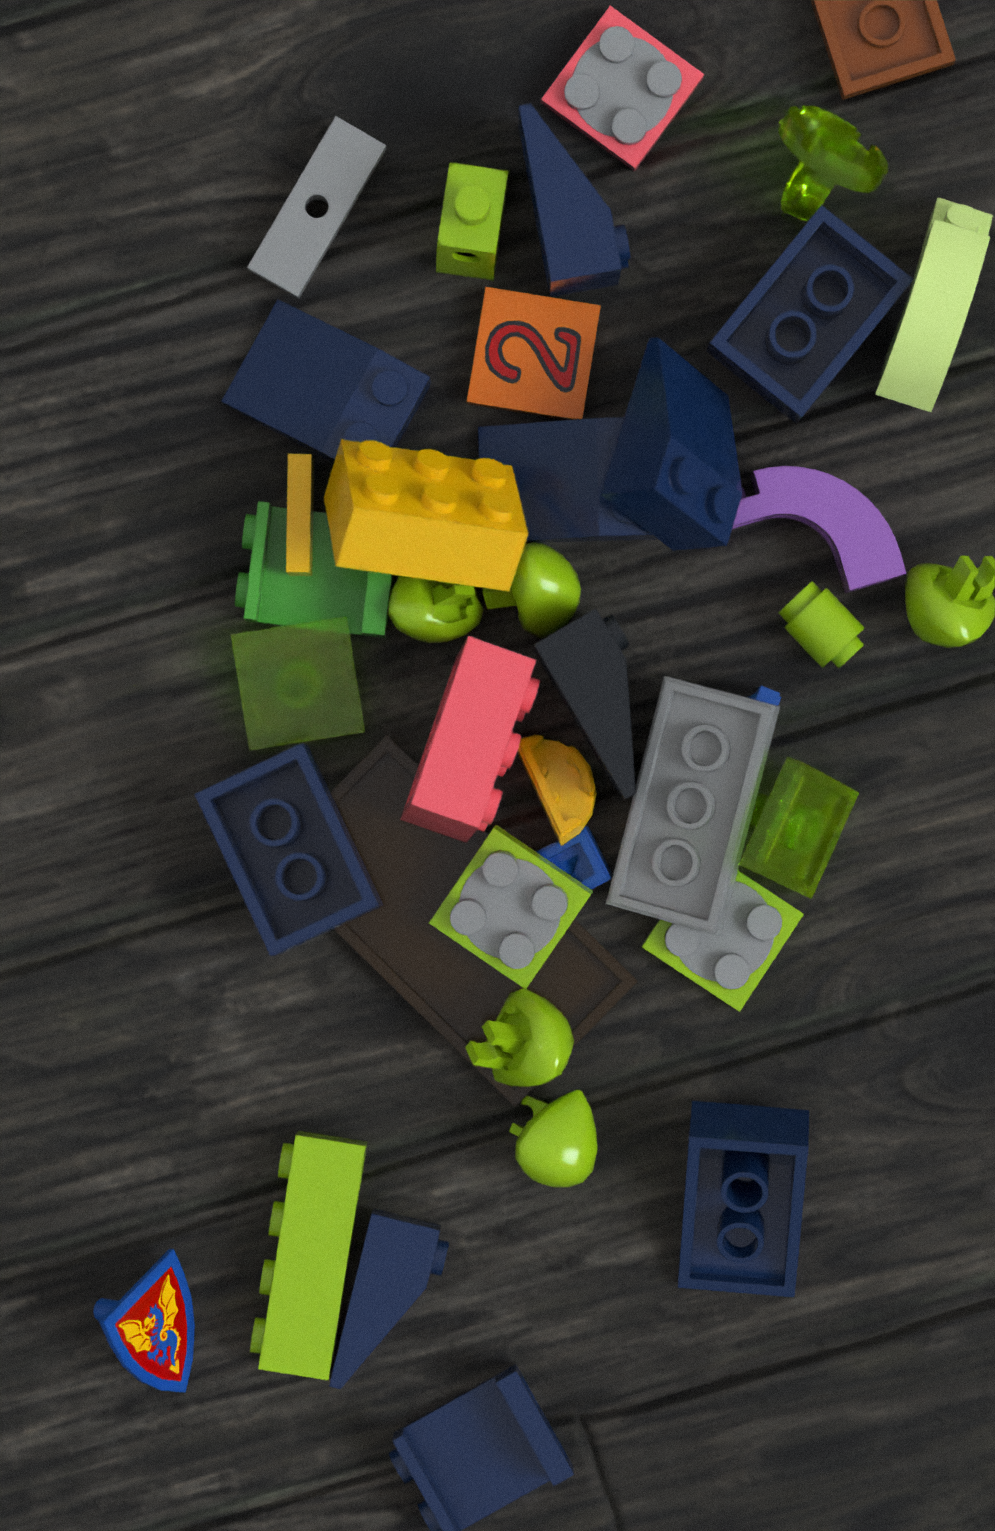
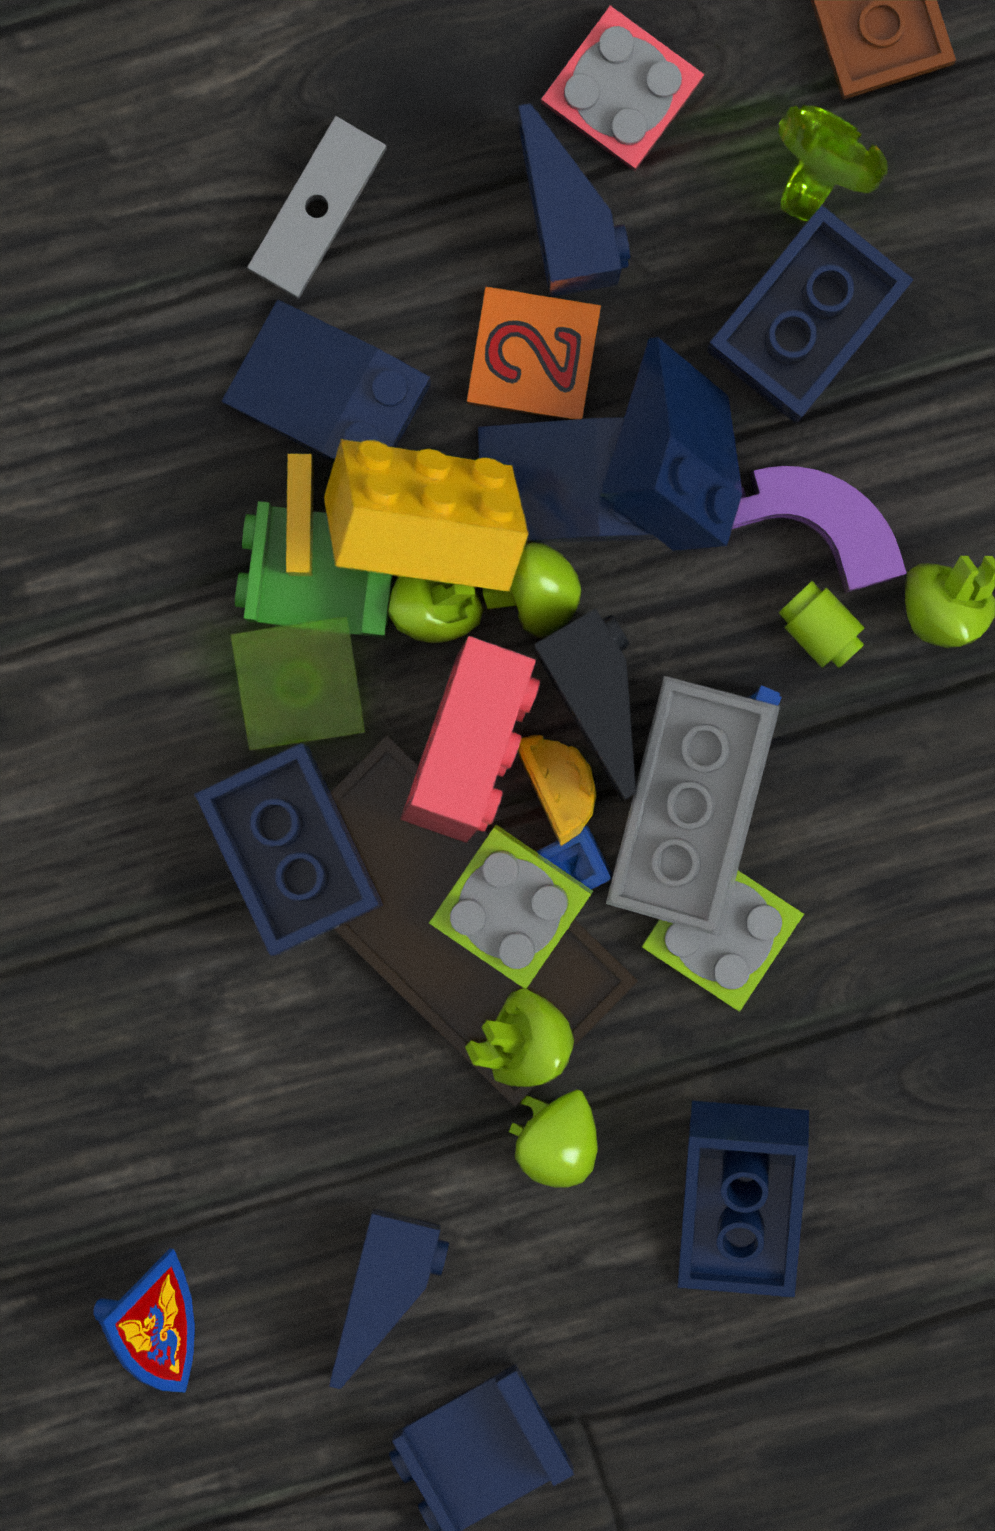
lime brick [250,1131,367,1380] -> none
lime torso [436,162,510,281] -> none
clear neon green tile [739,756,859,899] -> none
yellowish green arch [875,197,993,412] -> none

